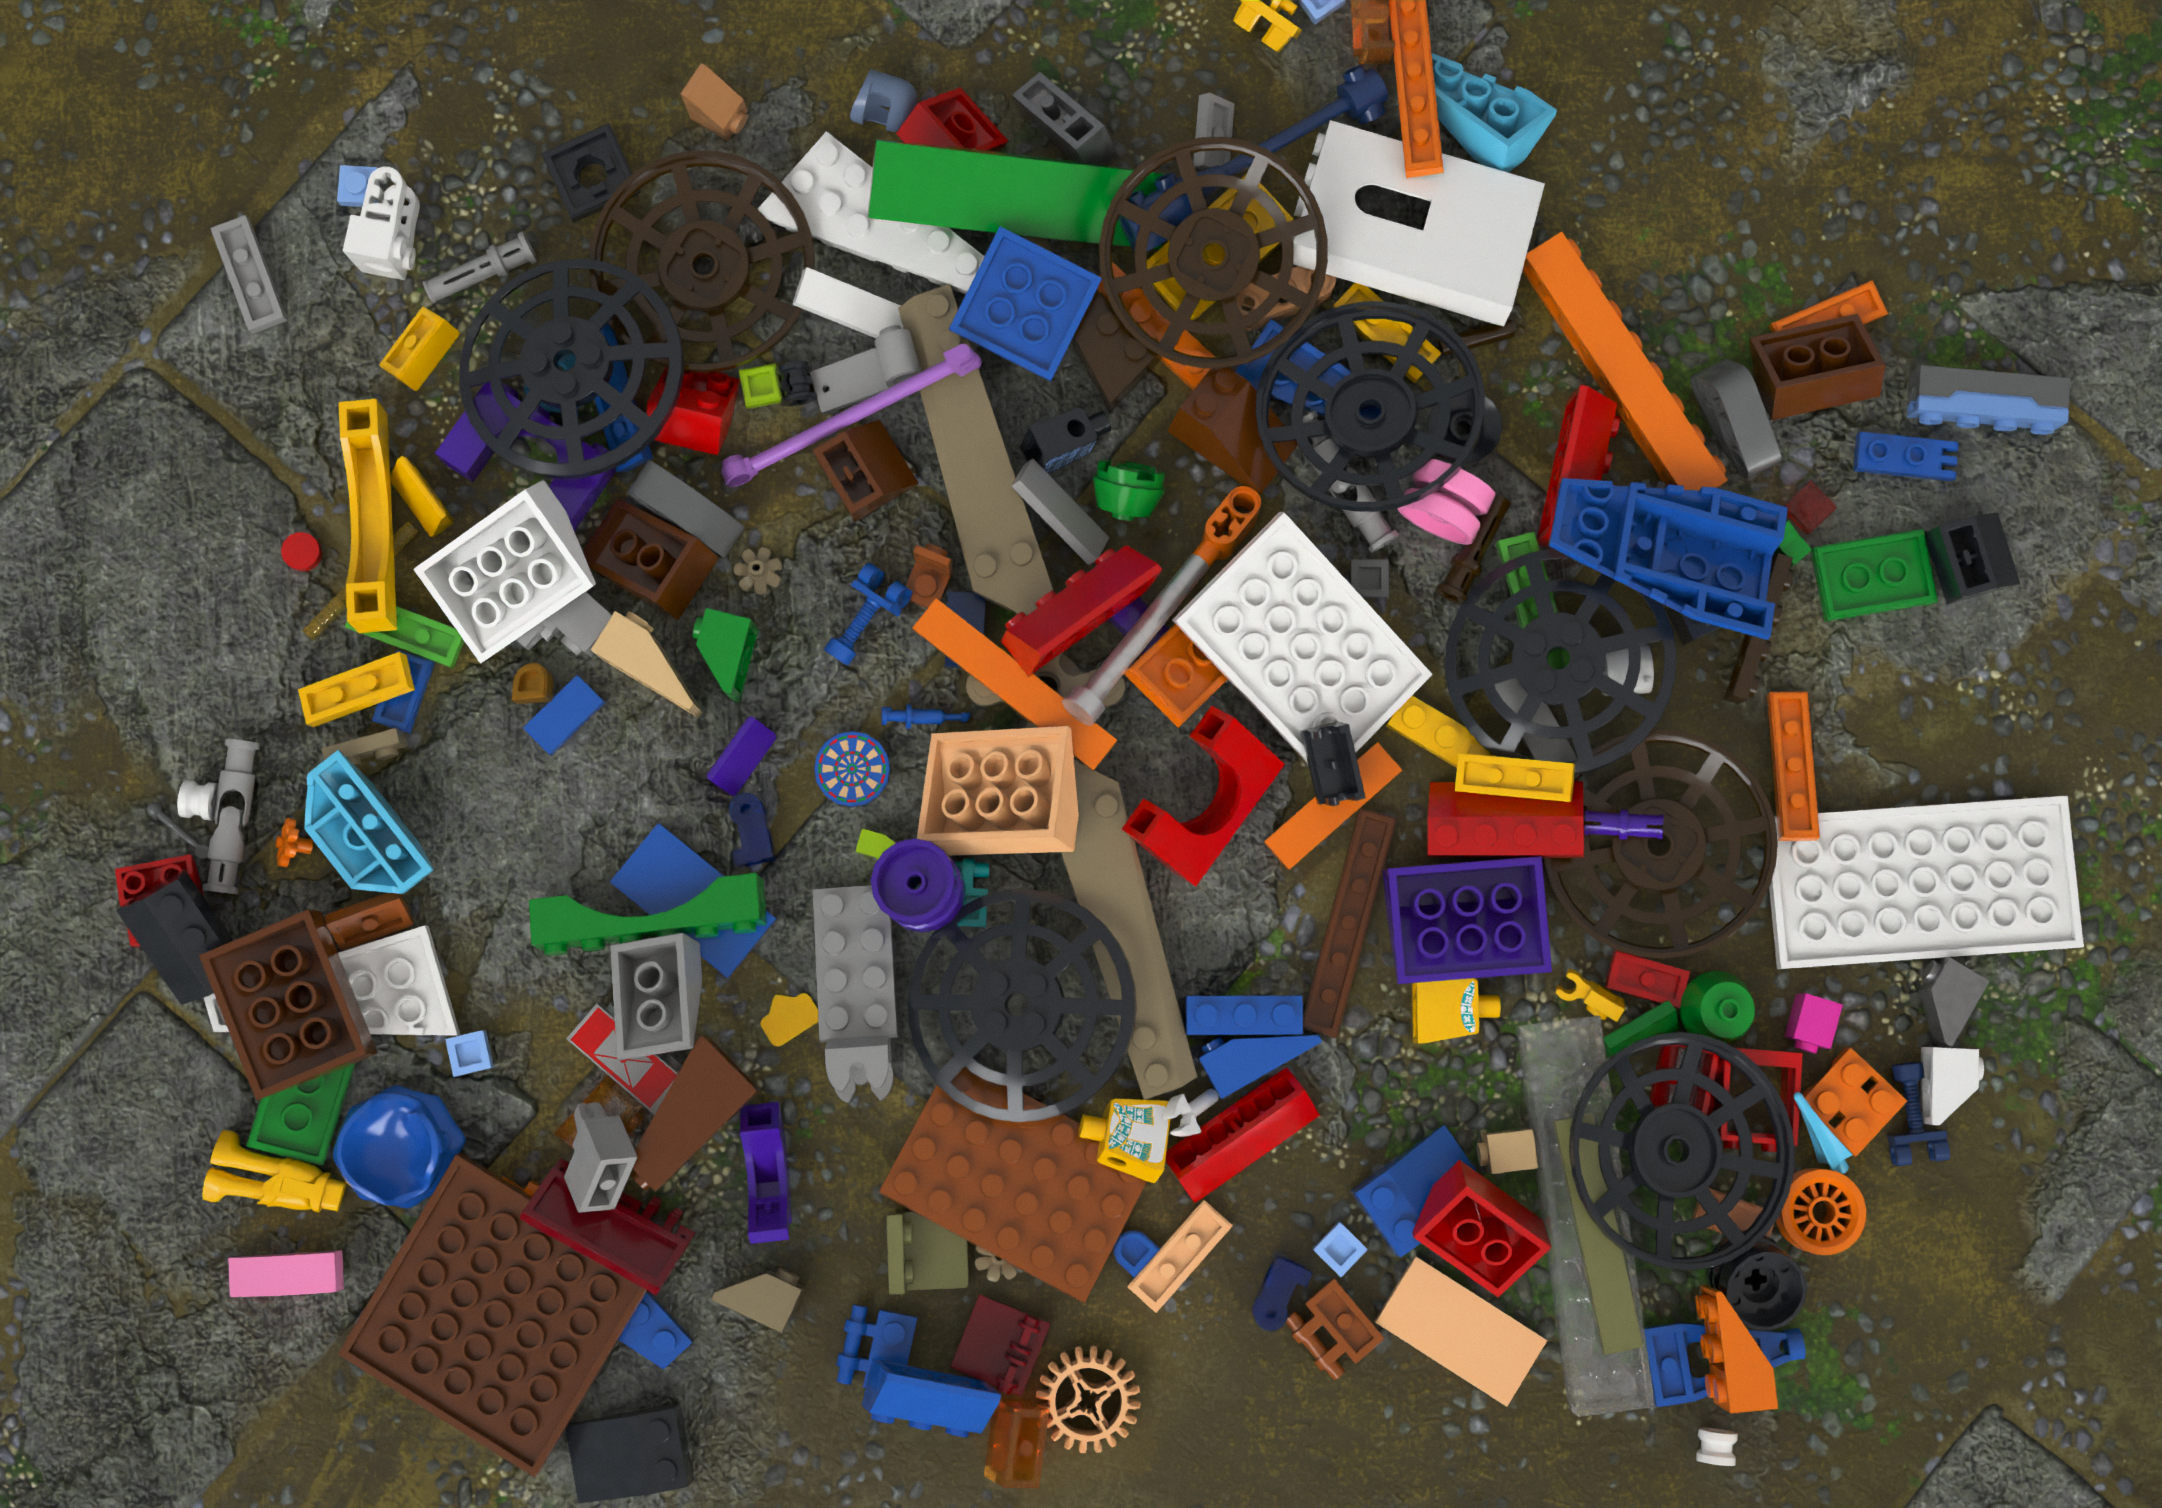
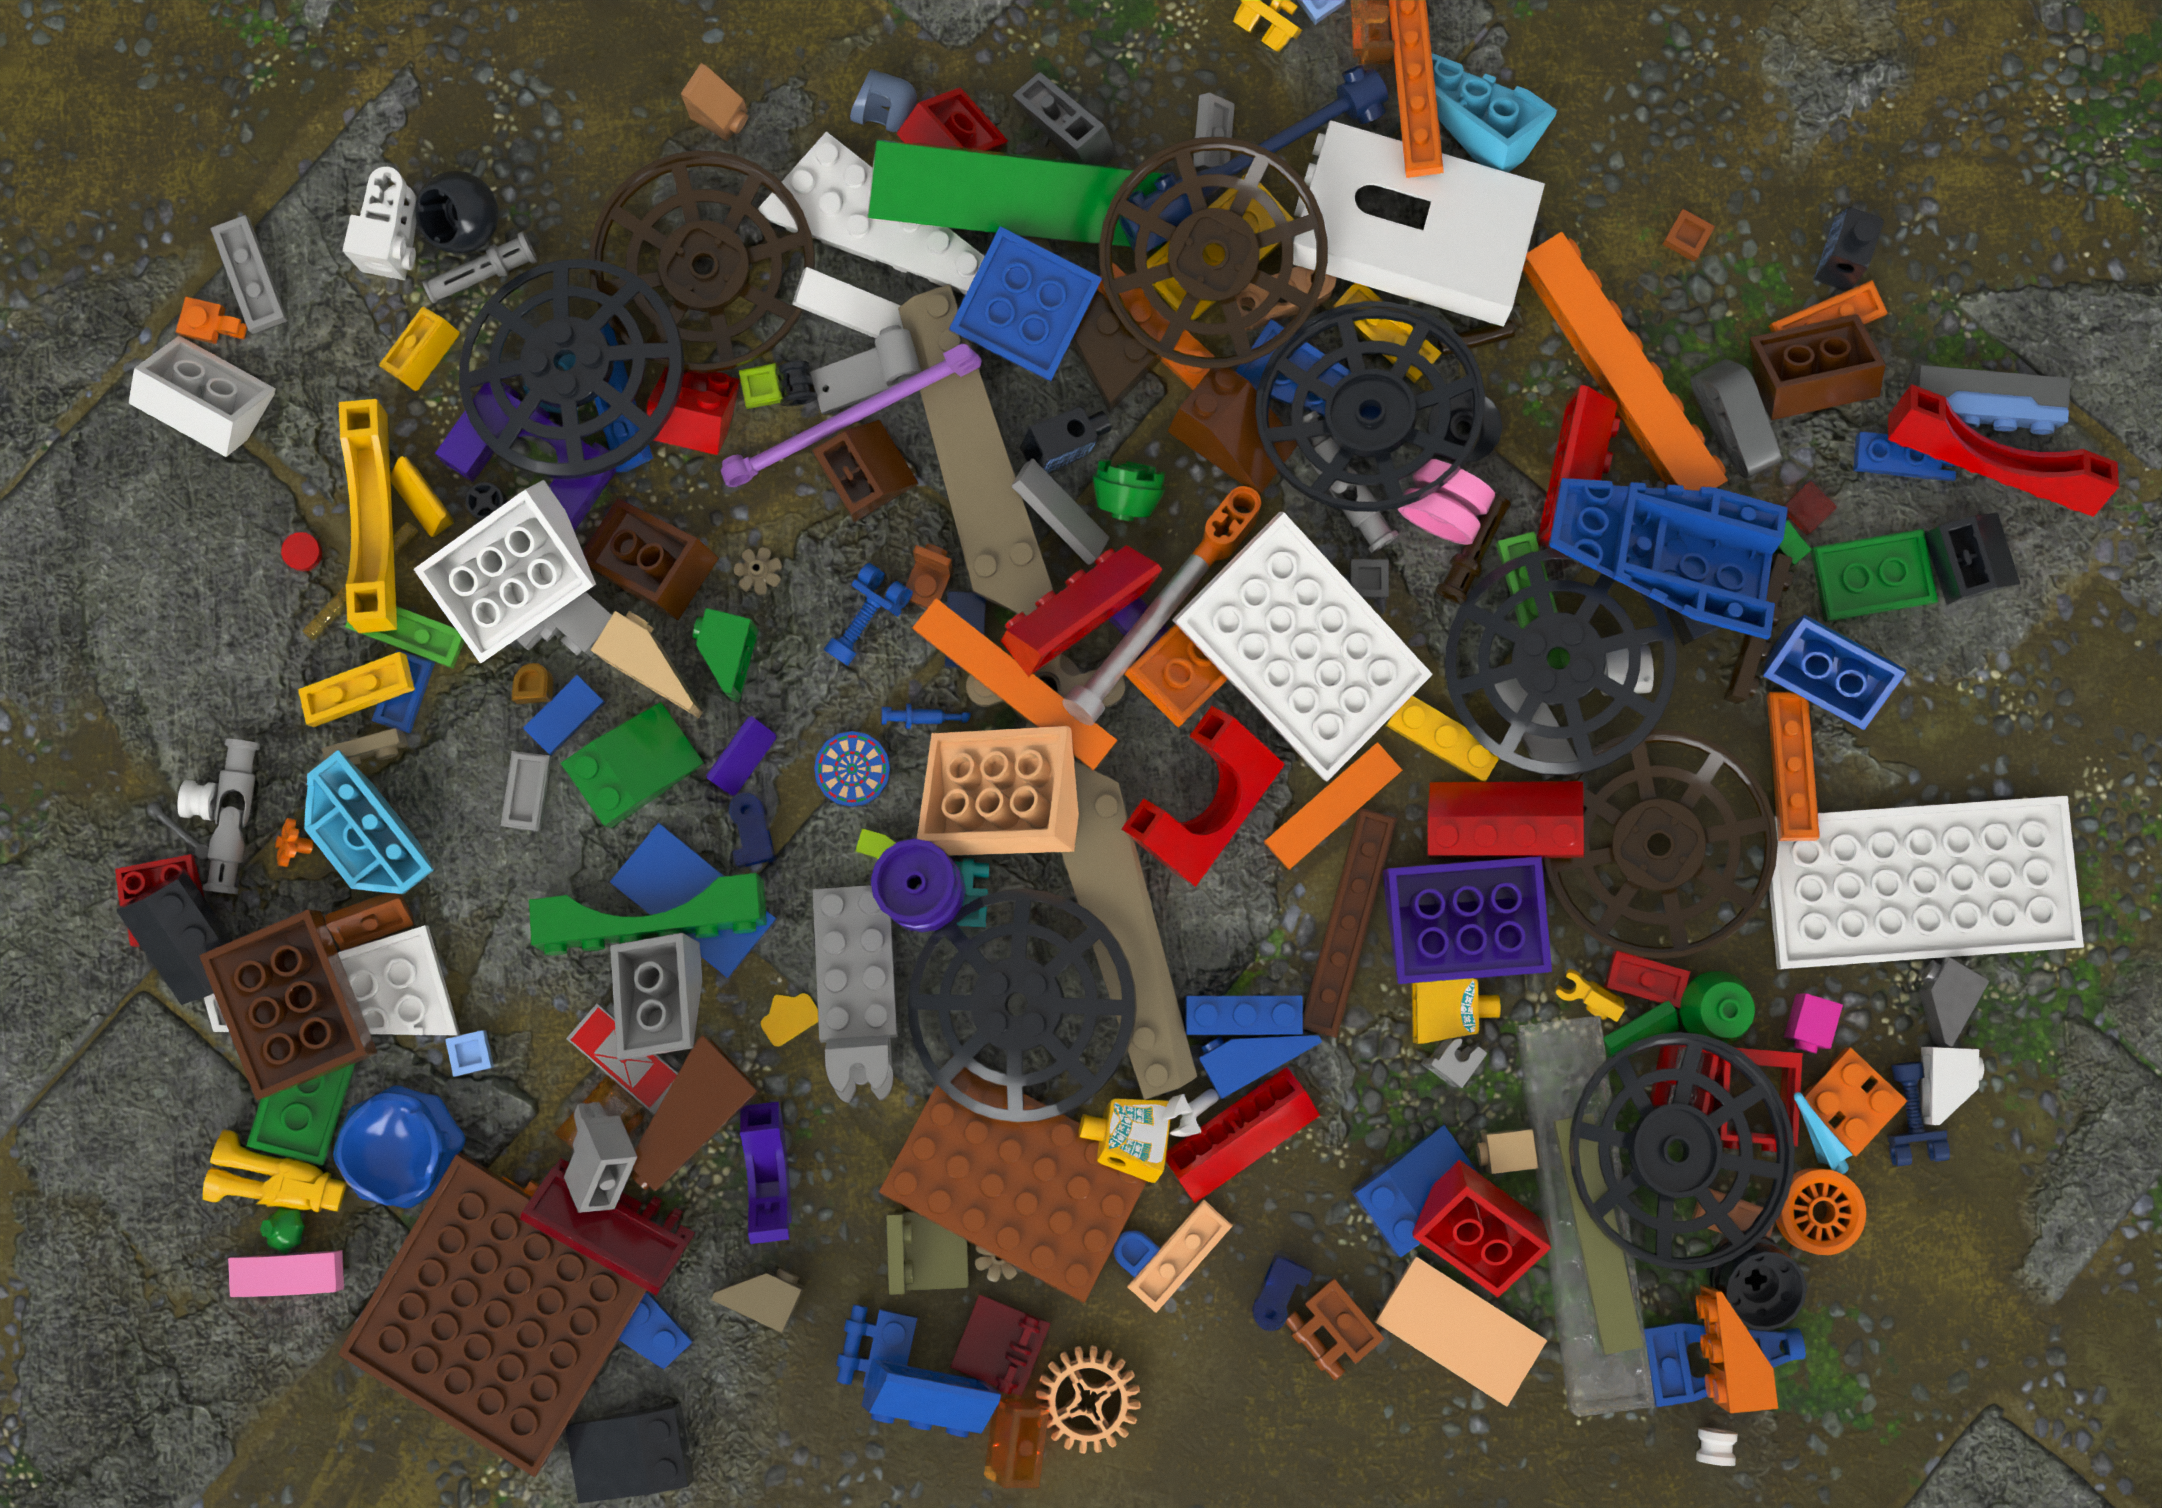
light blue plate [337,165,380,207] -> none
black piece [541,123,641,223] -> none
dark grey beam [627,460,745,559] -> none
black hinge [1301,721,1366,806] -> none
light blue plate [1312,1221,1368,1277] -> none
yellow plate [1455,753,1575,802] -> none
dark purple pin [1584,809,1664,840] -> none
none -> white slope [129,336,276,457]
none -> orange plate [175,297,247,344]
none -> green piece [260,1207,306,1255]
none -> black wheel [415,171,499,254]
none -> black wheel [465,482,508,521]
none -> light grey tile [501,751,552,832]
none -> green slope [561,702,705,829]
none -> light grey hinge [1420,1038,1487,1088]
none -> dark orange plate [1662,209,1715,262]
none -> blue slope [1763,615,1906,730]
none -> black torso [1813,207,1884,291]
none -> red arch [1888,384,2119,517]

